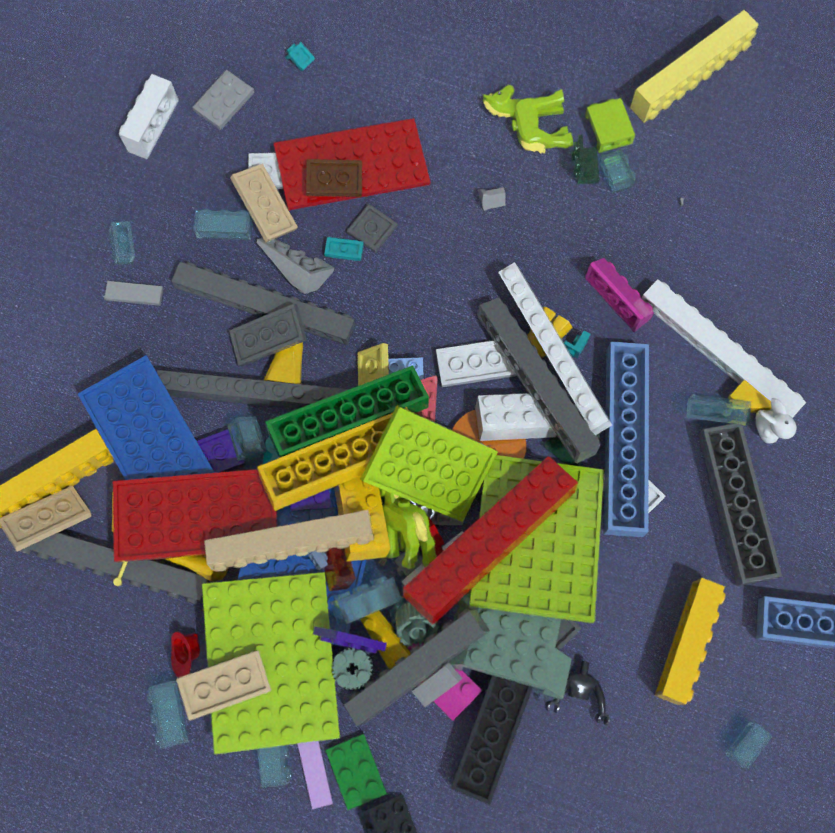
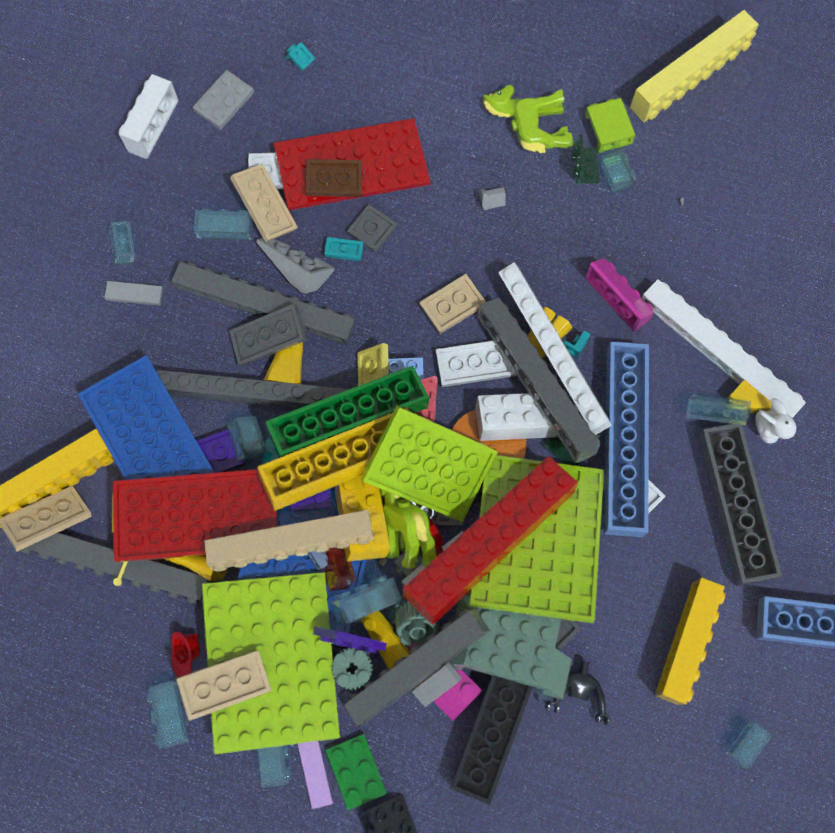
none -> tan plate [419,274,486,334]

